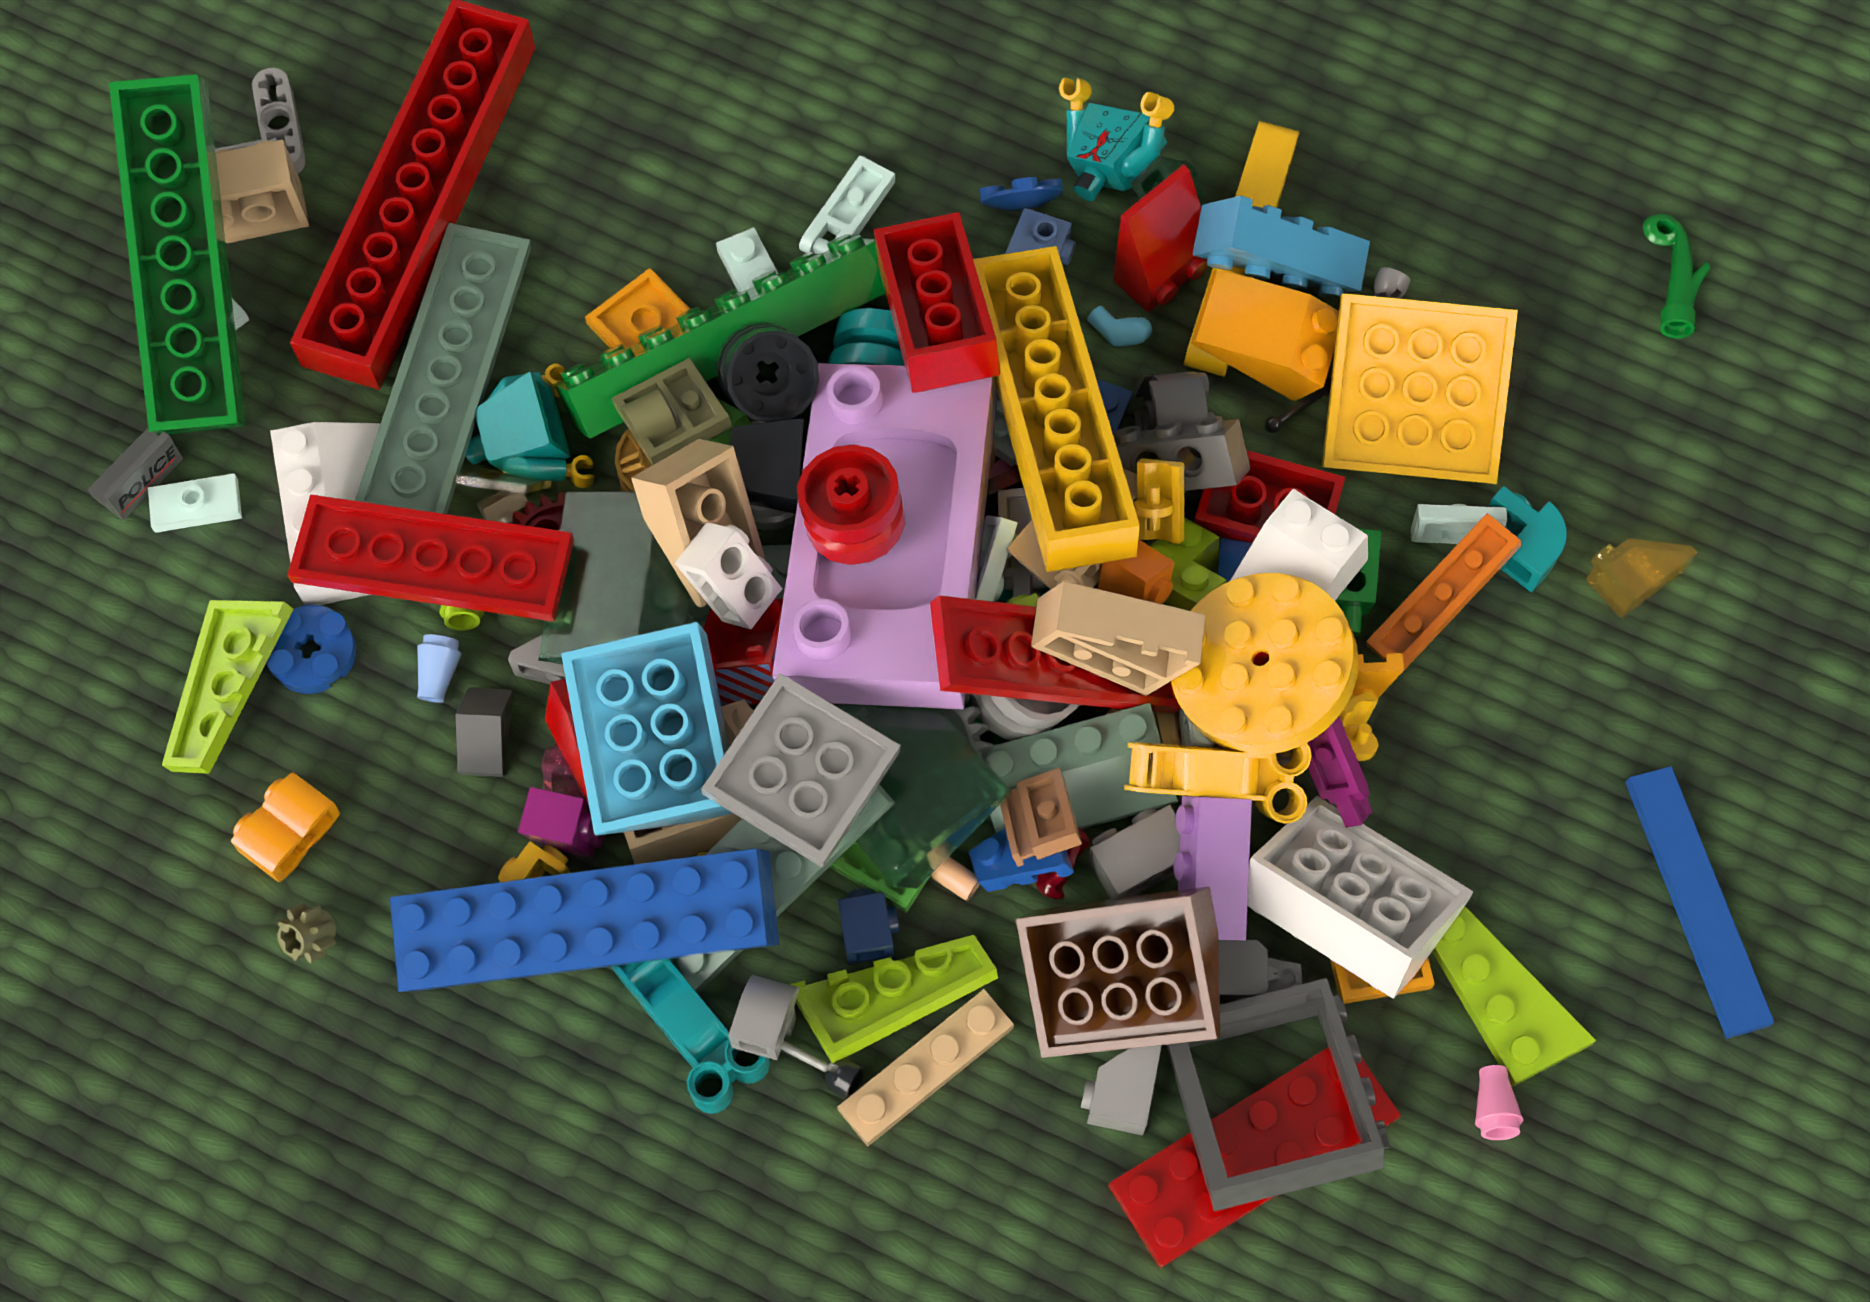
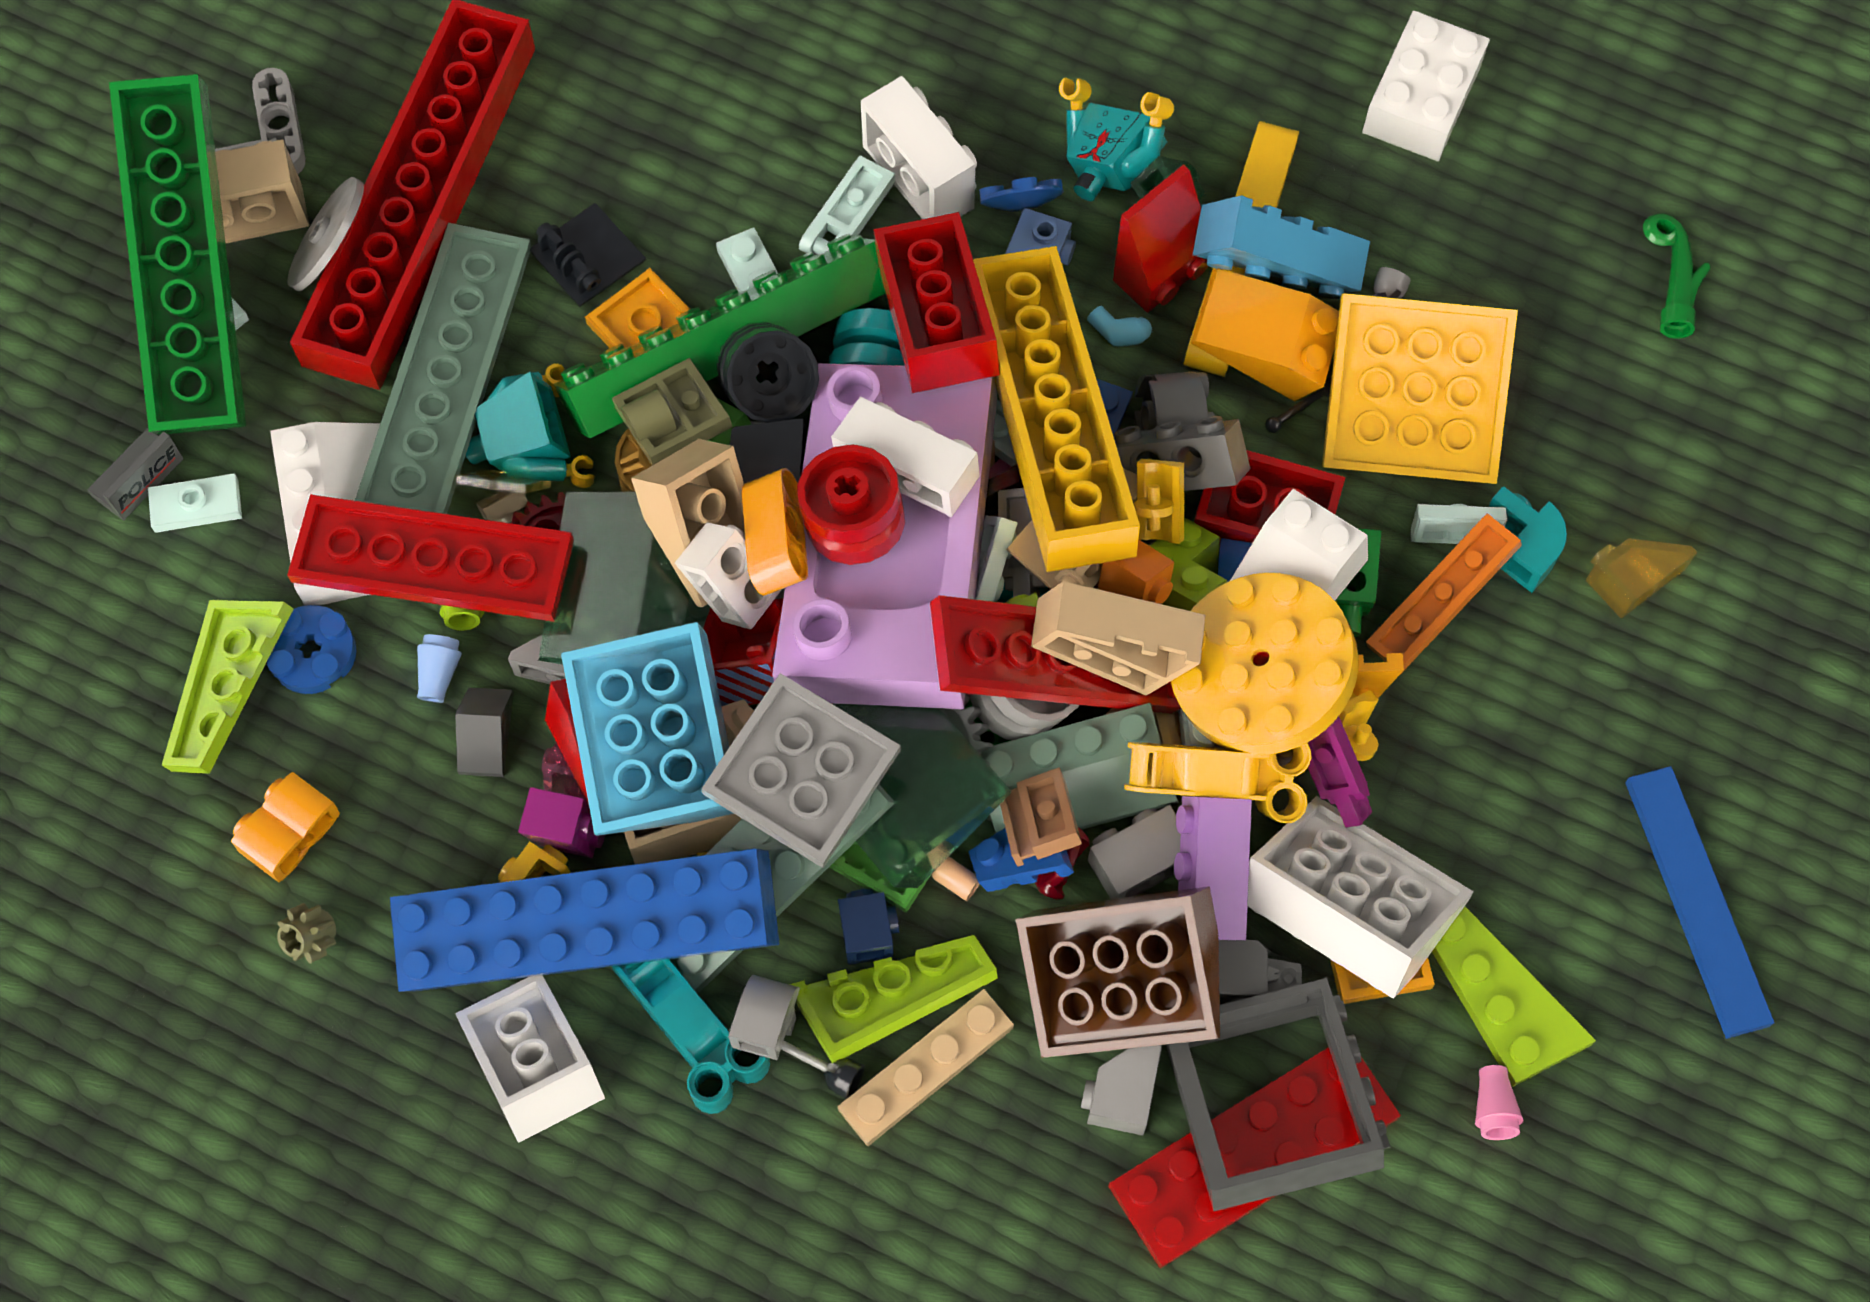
none -> light grey piece [287,177,364,291]
none -> white slope [455,975,605,1143]
none -> black hinge [530,203,646,307]
none -> light orange beam [742,468,808,596]
none -> white brick [831,396,980,517]
none -> white brick [861,76,977,219]
none -> white brick [1362,10,1490,162]

